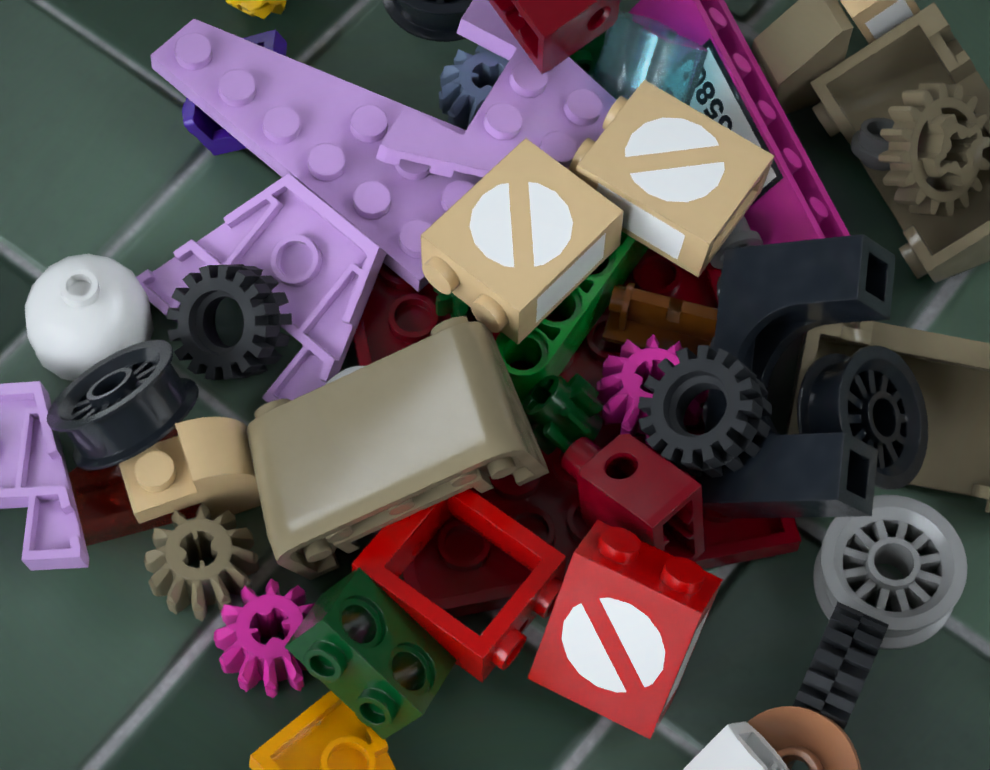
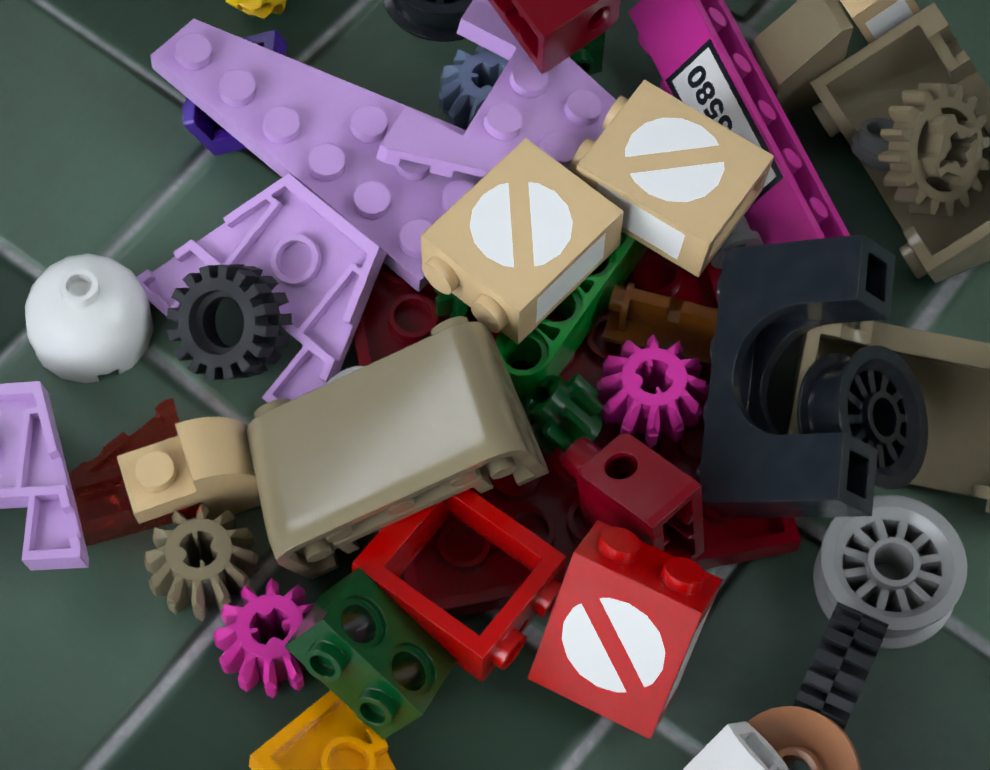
black wheel [47,340,199,470] -> none
clear light blue brick [592,11,708,106] -> none
black tyre [638,345,772,478] -> none

